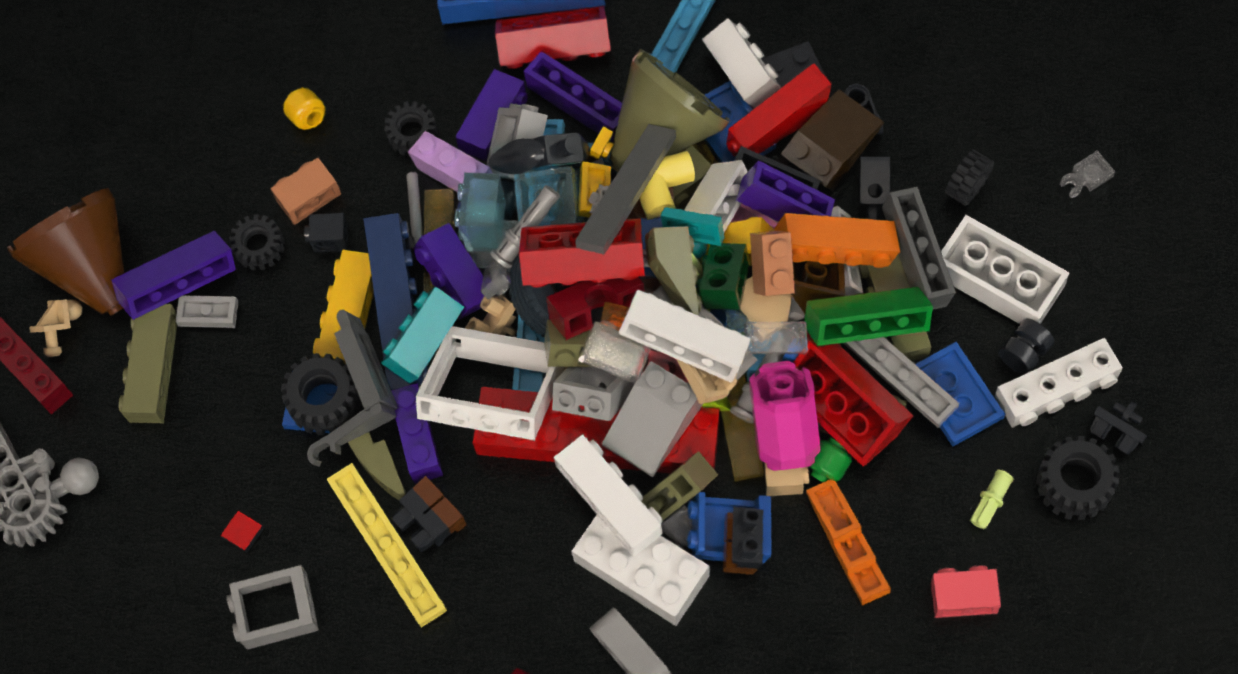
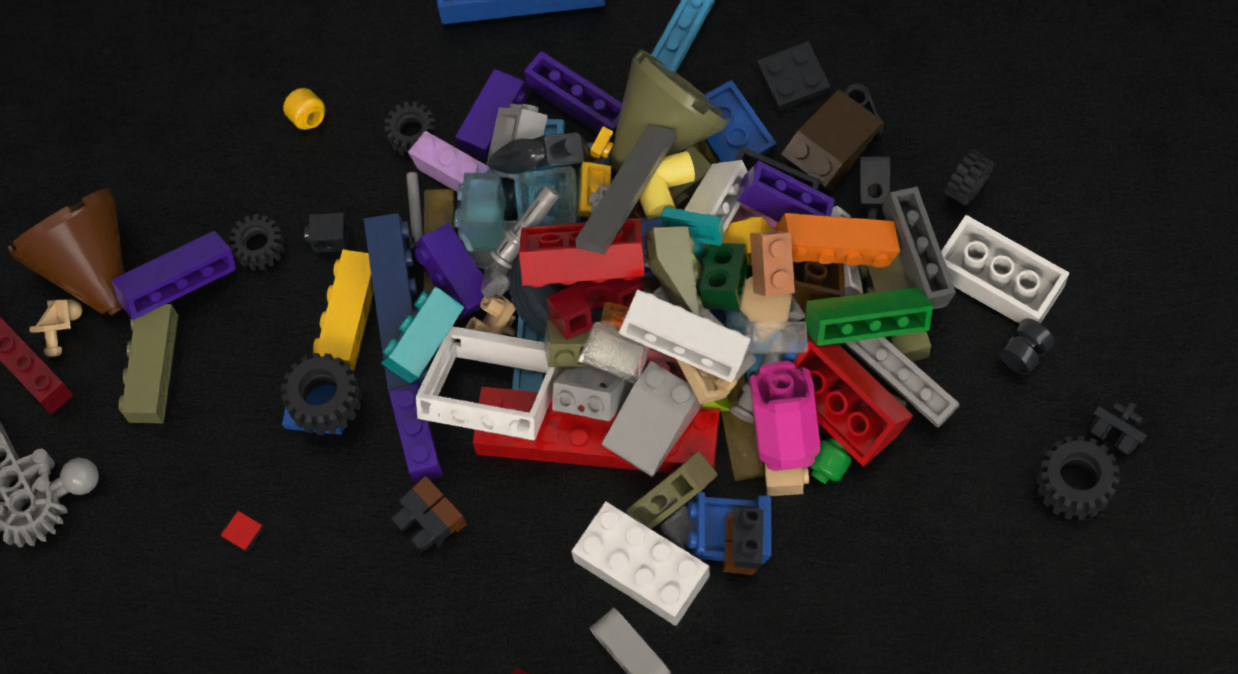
light grey plate [176,296,238,328] -> none
light grey window [227,565,319,650] -> none
nougat brick [270,158,341,225] -> none
dark grey hinge [307,310,398,467] -> none
light yellow plate [327,463,447,628] -> none
olive slope [348,431,406,500] -> none
slope [495,6,611,69] -> none
white brick [554,435,663,557] -> none
white brick [702,18,781,109] -> none
red slope [726,63,831,157] -> none
orange slope [806,480,890,605] -> none
blue plate [915,342,1005,446] -> none
coral brick [931,566,1001,618] -> none
yellowish green axle [970,470,1014,529] -> none
white brick [995,338,1123,427] -> none
clear plate [1060,151,1115,198] -> none

